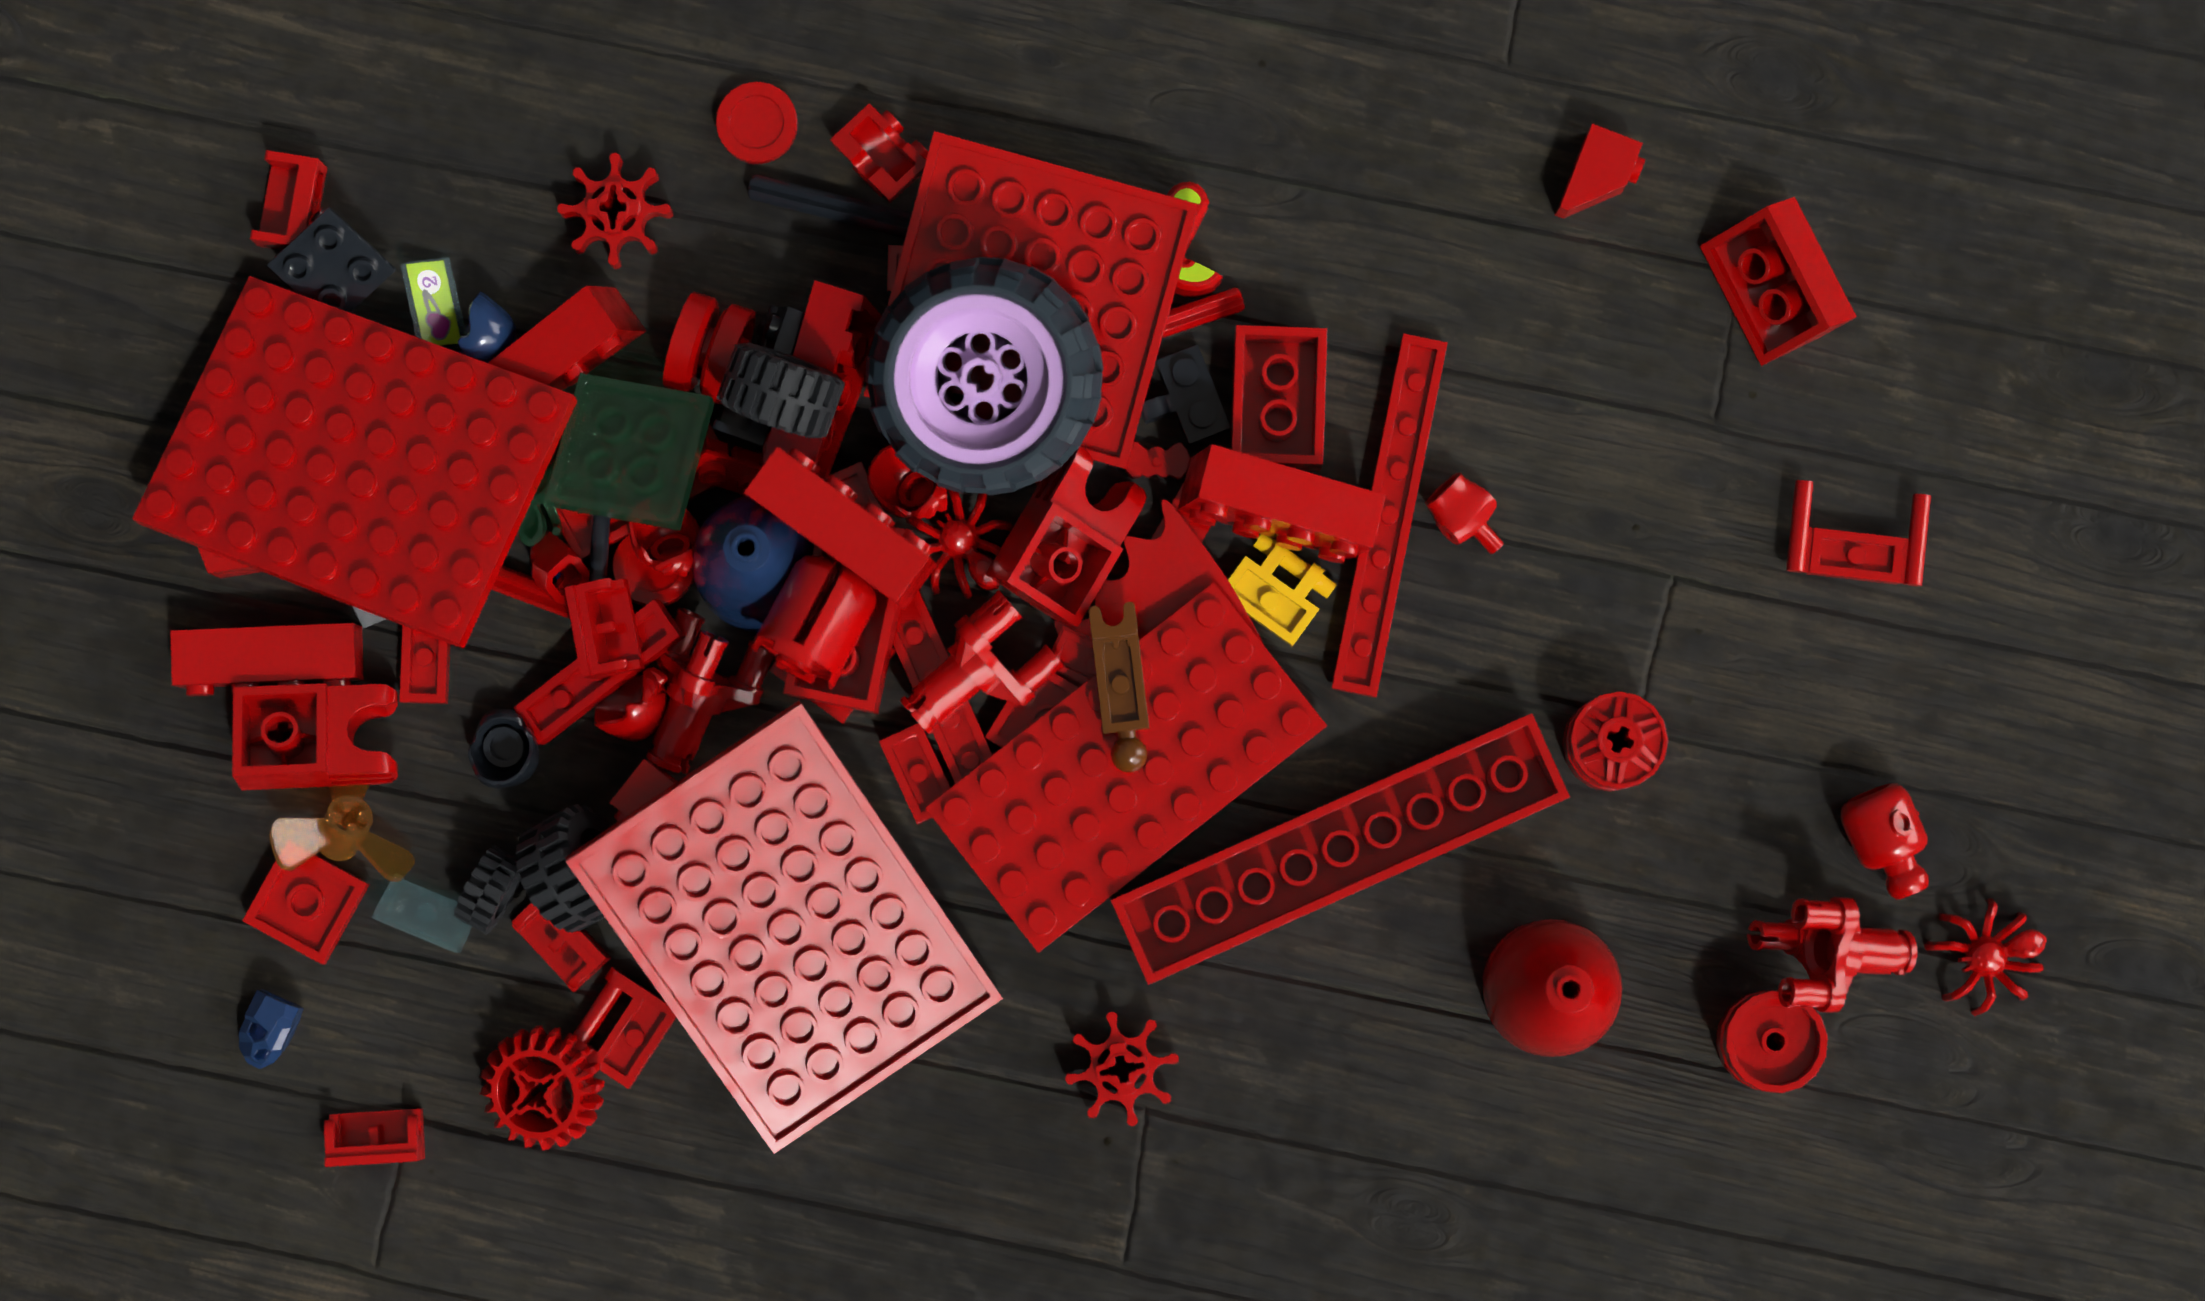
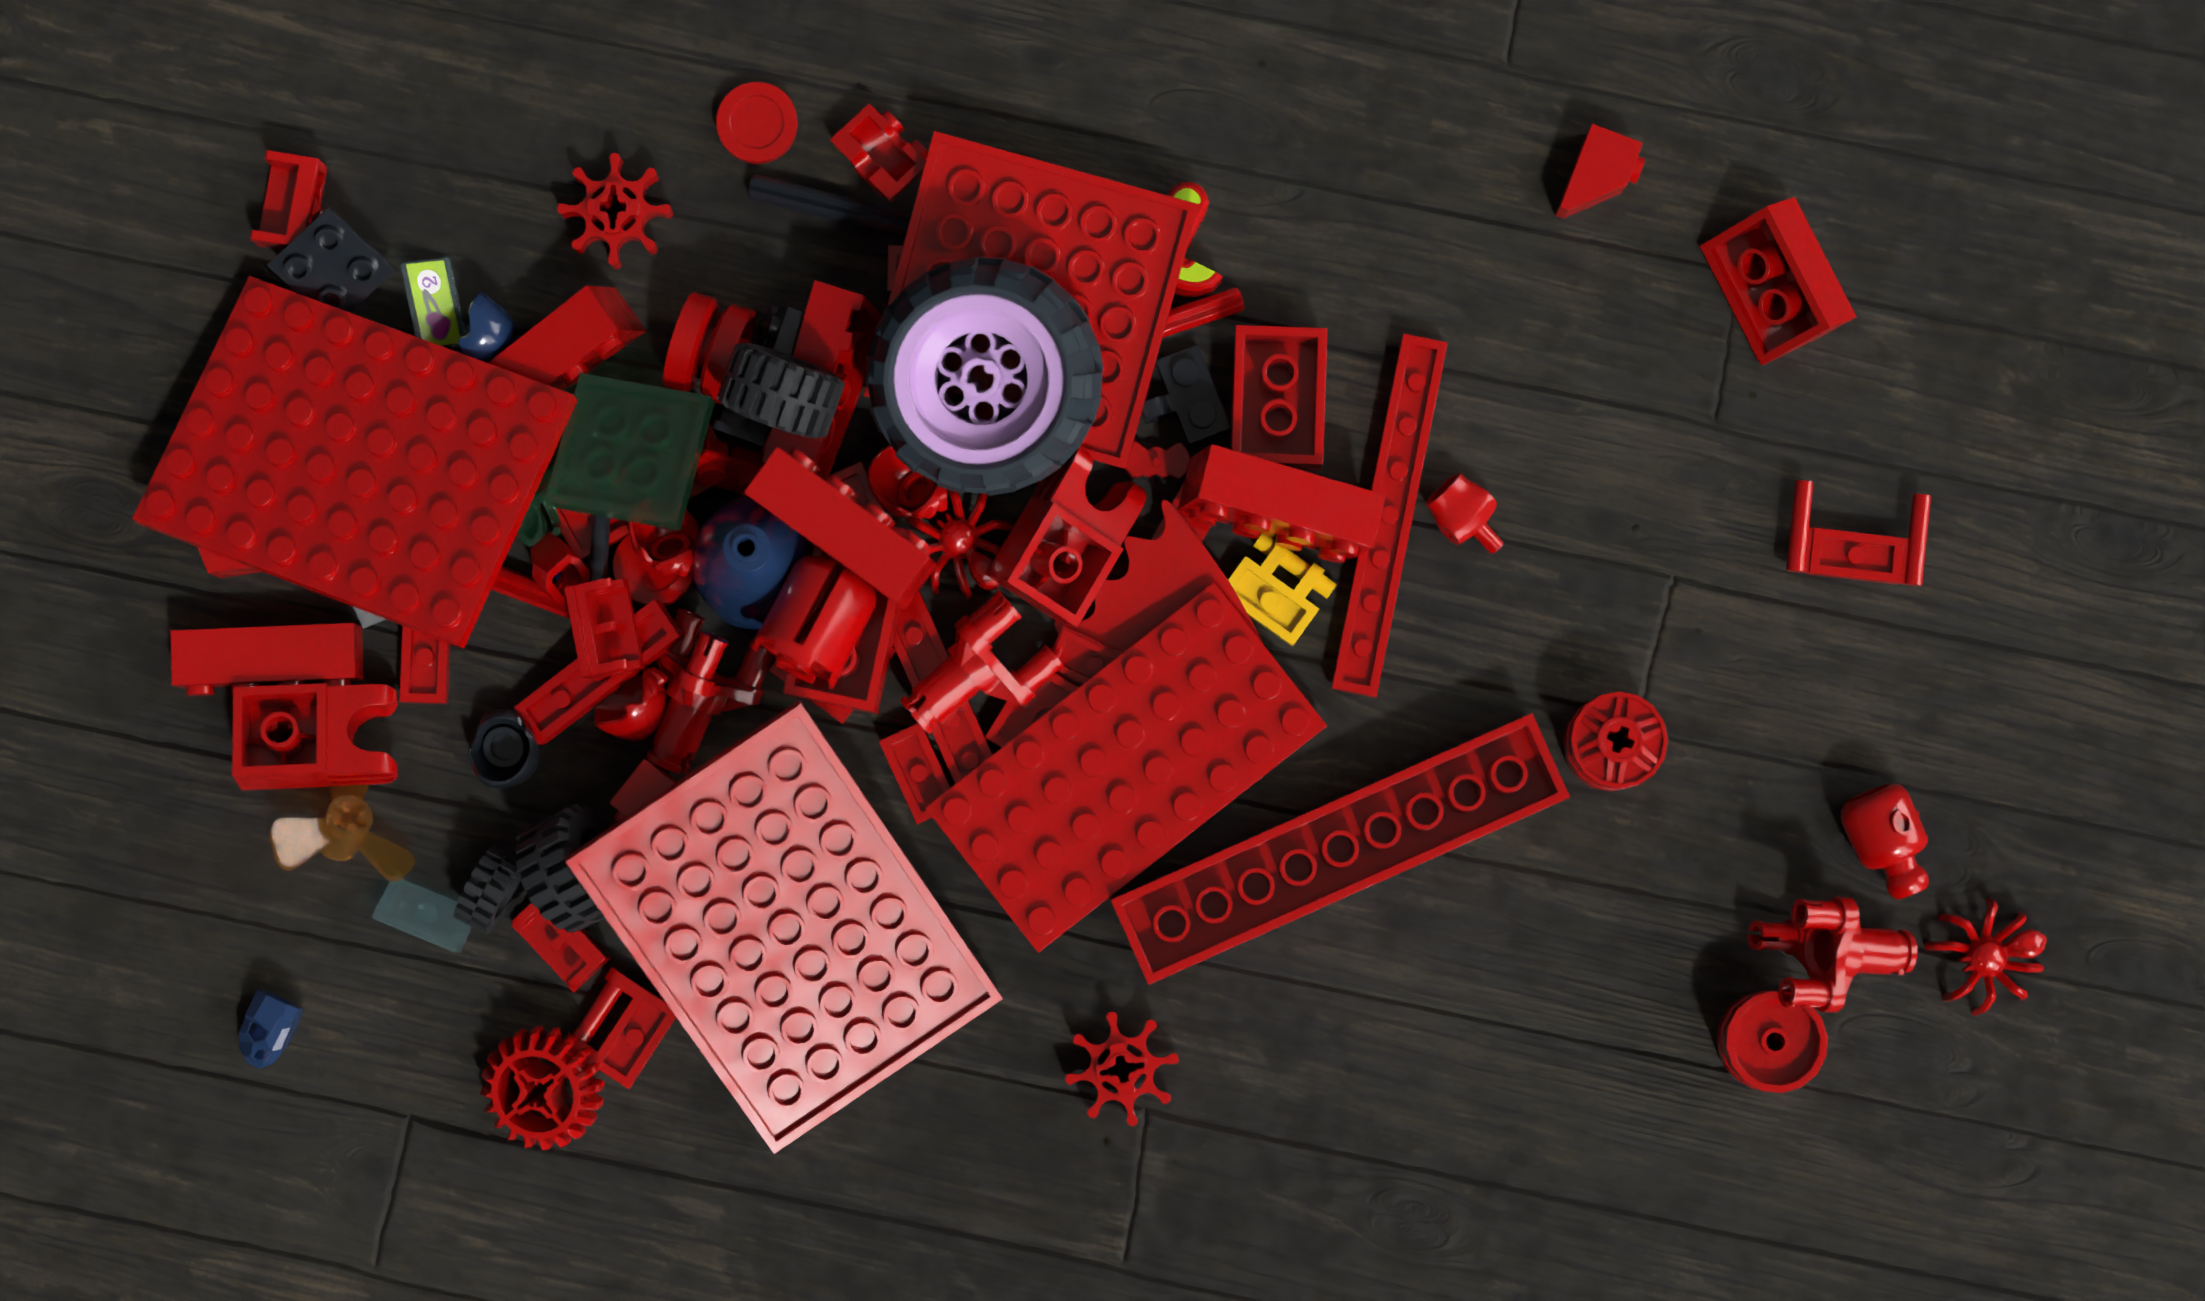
red plate [242,840,370,965] -> none
red hinge [324,1108,425,1167] -> none
reddish brown plate [1088,602,1149,772] -> none
red cylinder [1482,919,1622,1057] -> none

